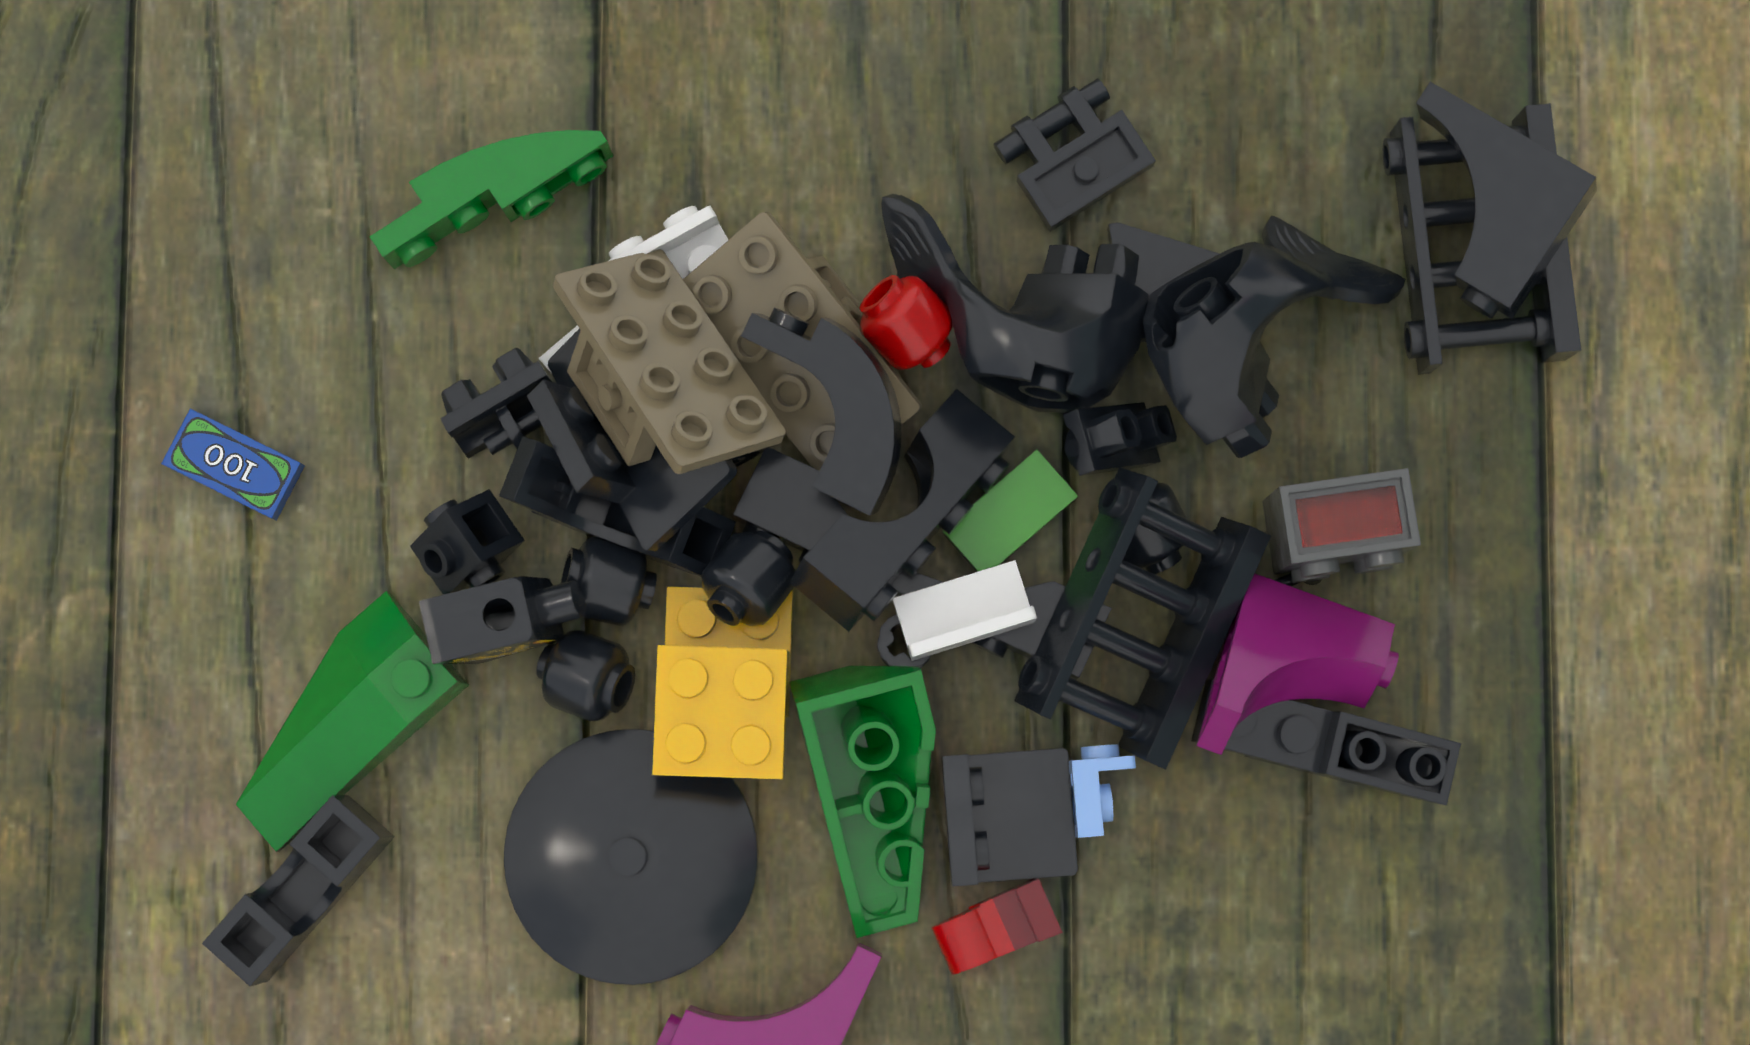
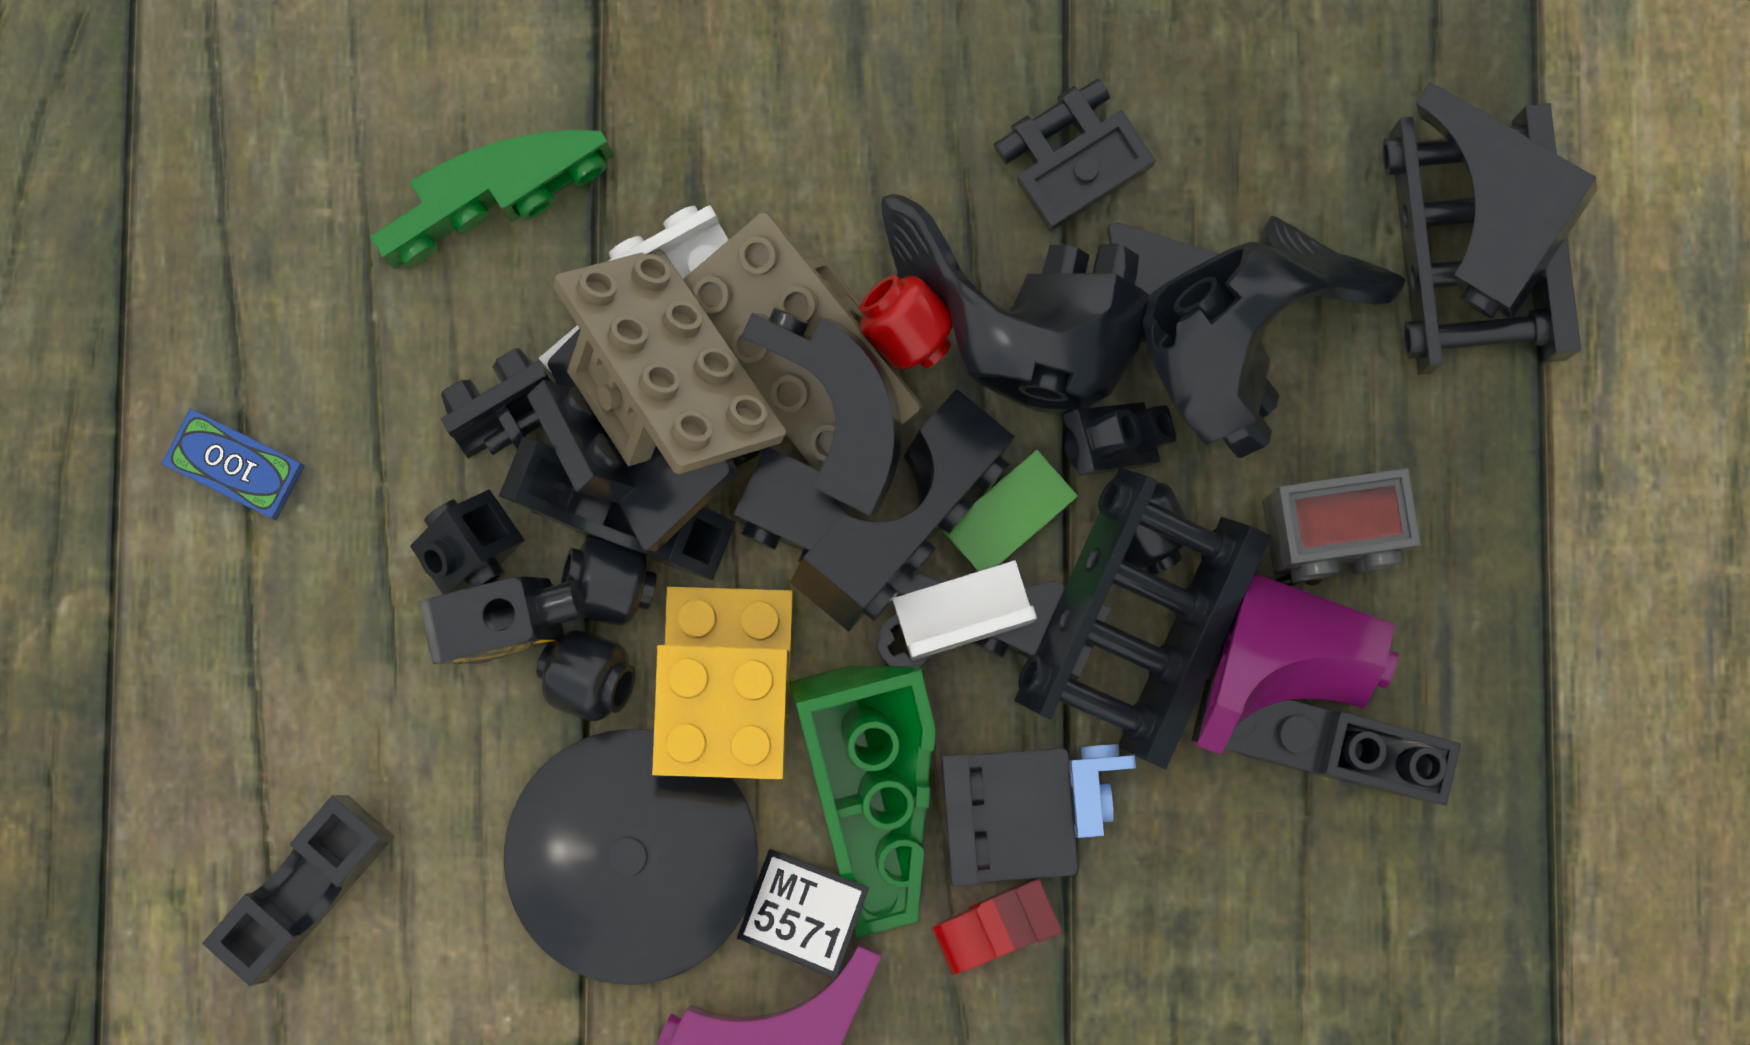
green wedge [236,591,469,852] -> none
black head [701,530,796,626] -> none
none -> white sticker [737,849,870,979]

